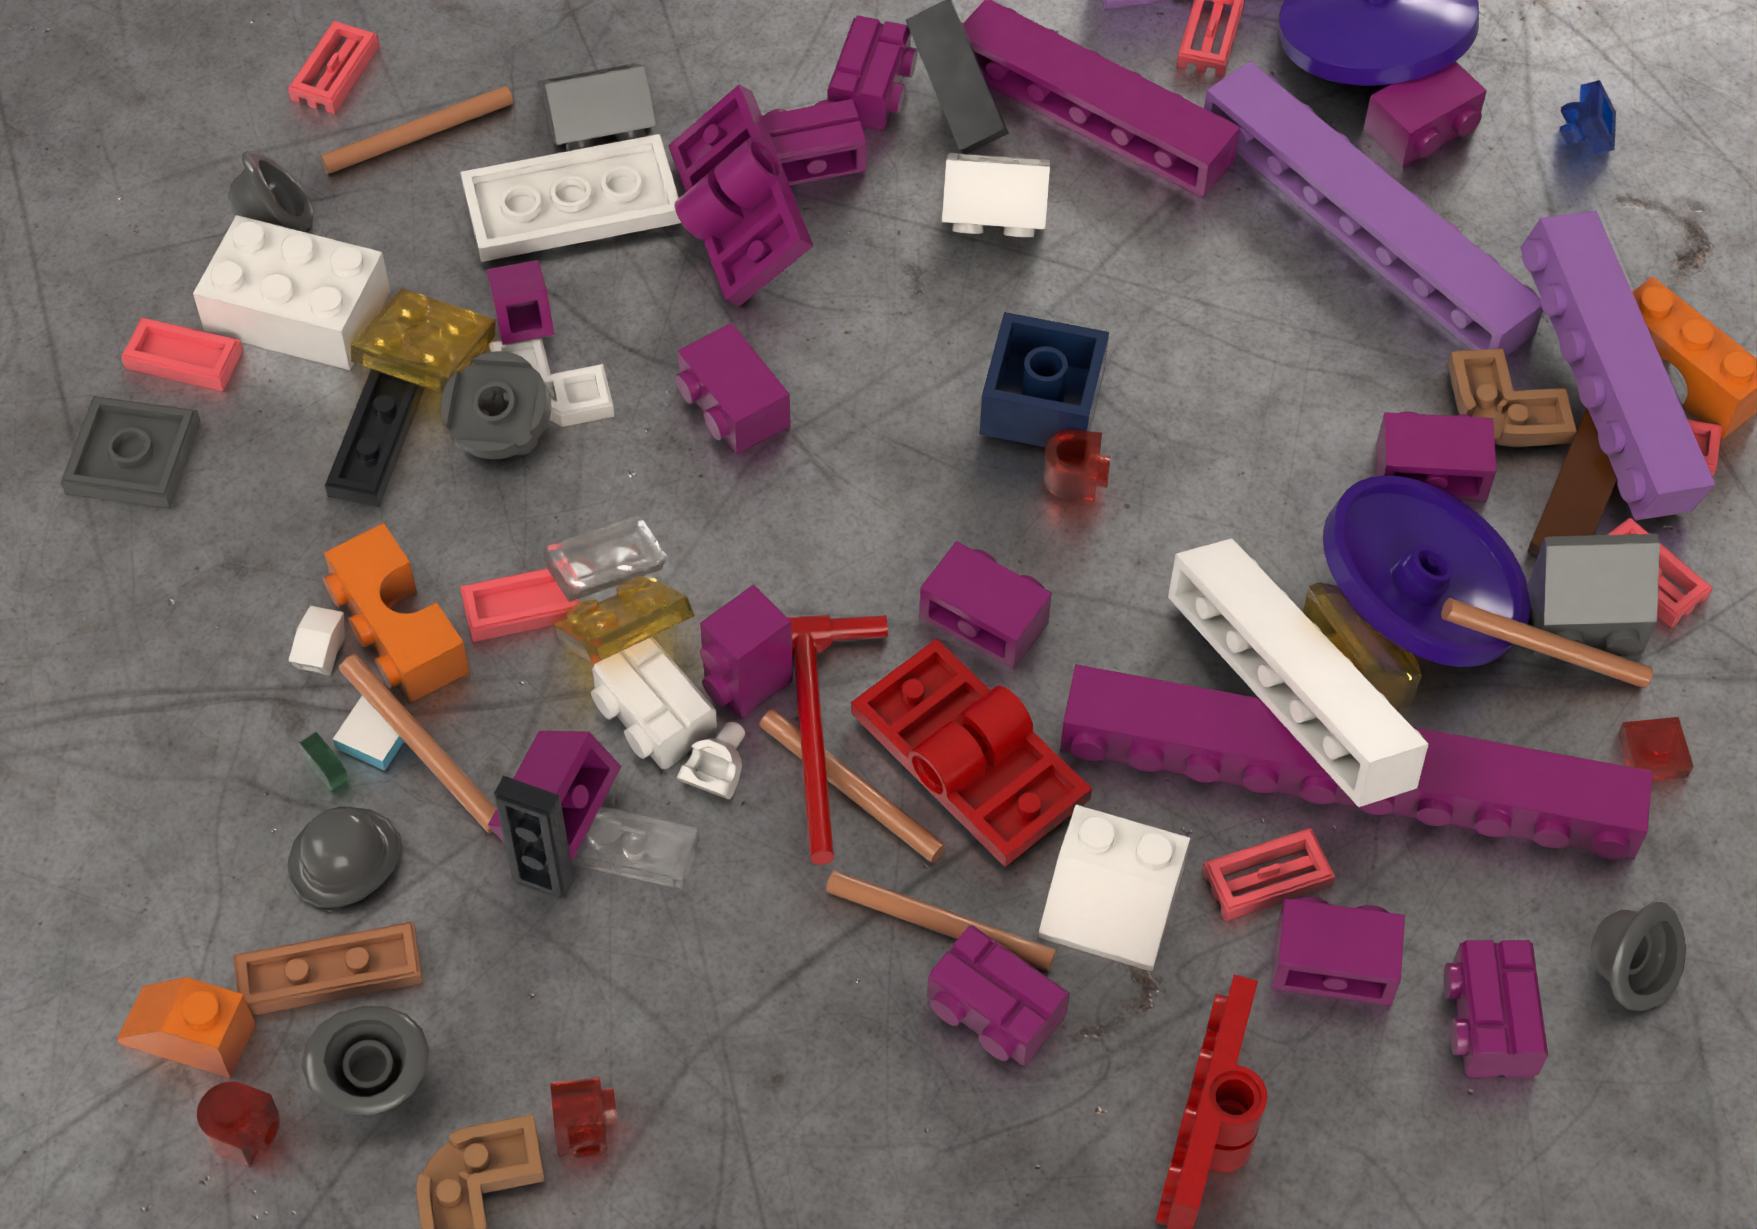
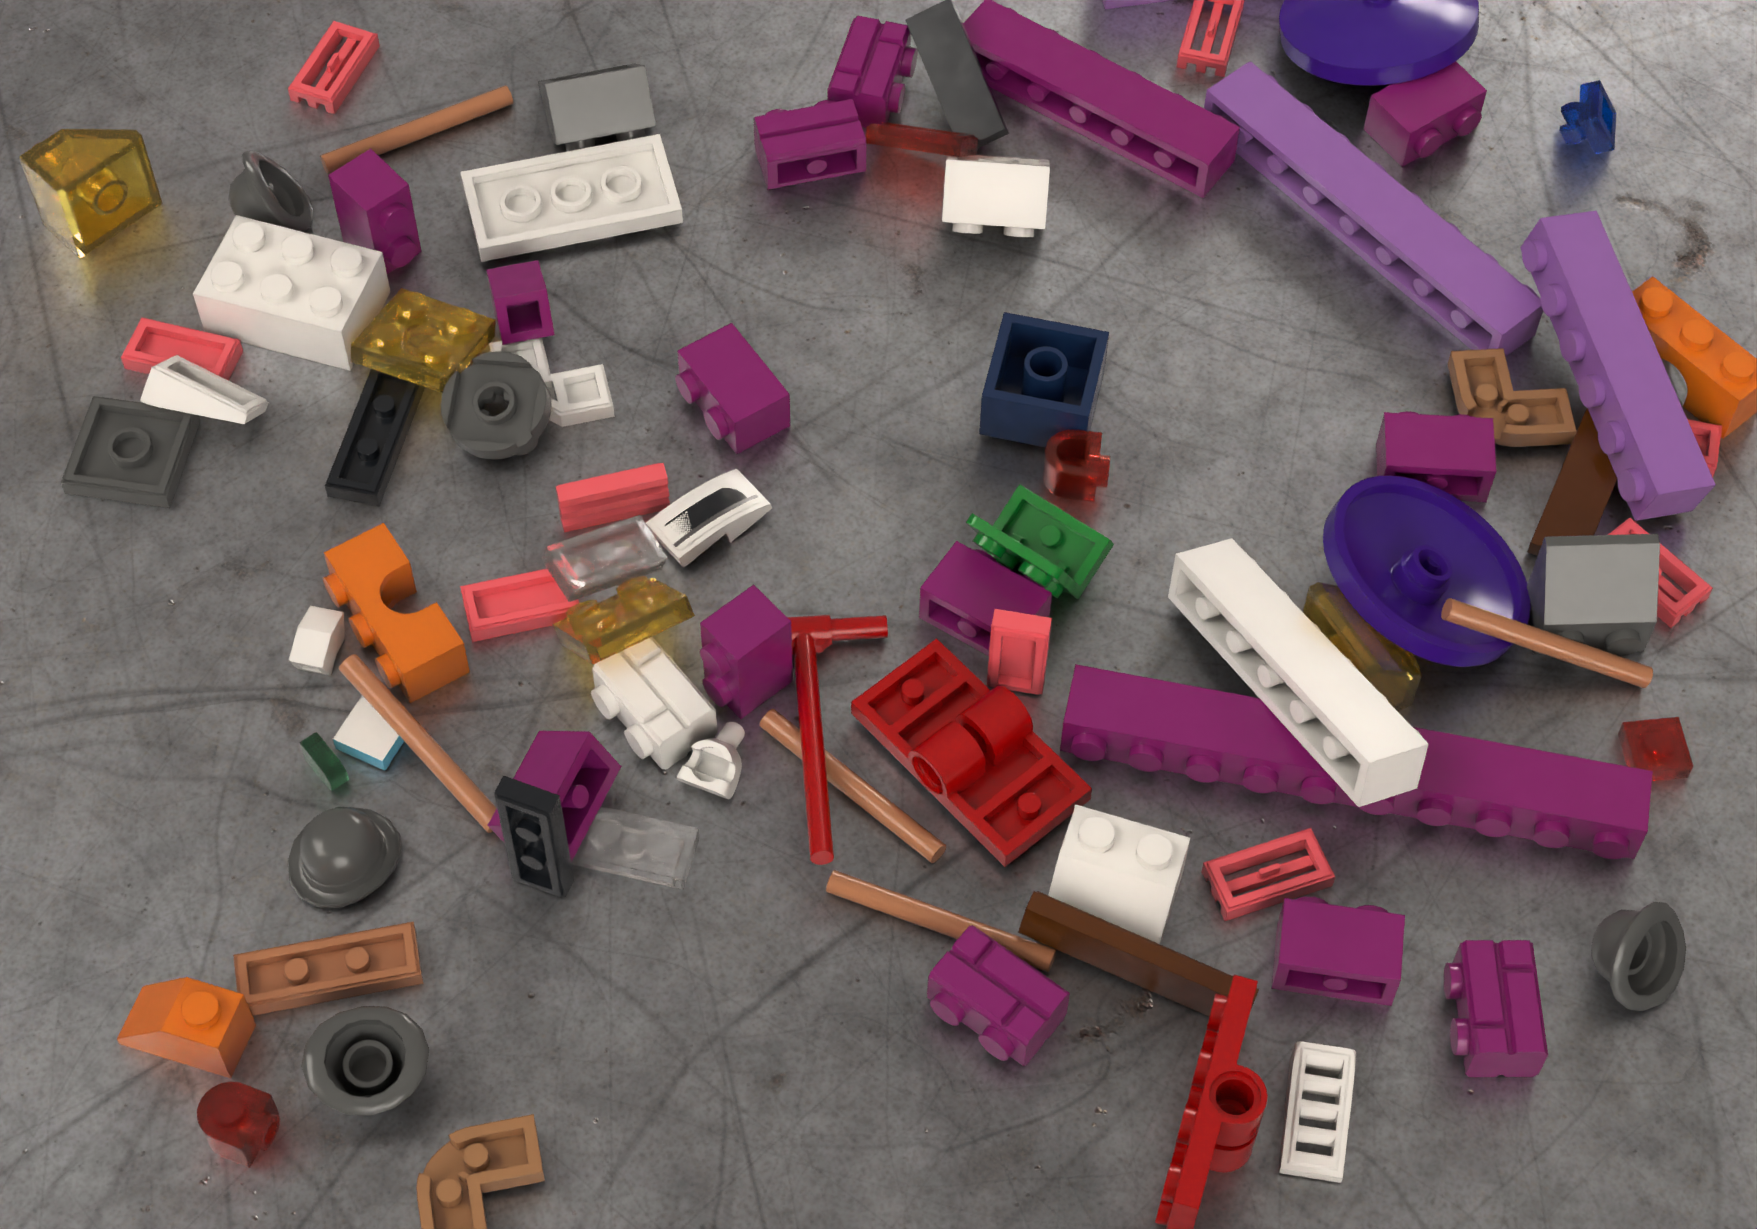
clear red plate [550,1077,618,1158] -> none
magenta plate [668,84,813,307] -> none
none -> clear yellow slope [19,129,163,259]
none -> white slope [140,355,269,424]
none -> magenta brick [328,148,422,274]
none -> coral tile [556,463,670,533]
none -> white slope [646,469,772,568]
none -> clear red tile [865,122,978,157]
none -> green bracket [966,484,1114,600]
none -> coral tile [987,609,1052,695]
none -> reddish brown tile [1018,891,1259,1017]
none -> white slope [1279,1041,1356,1183]

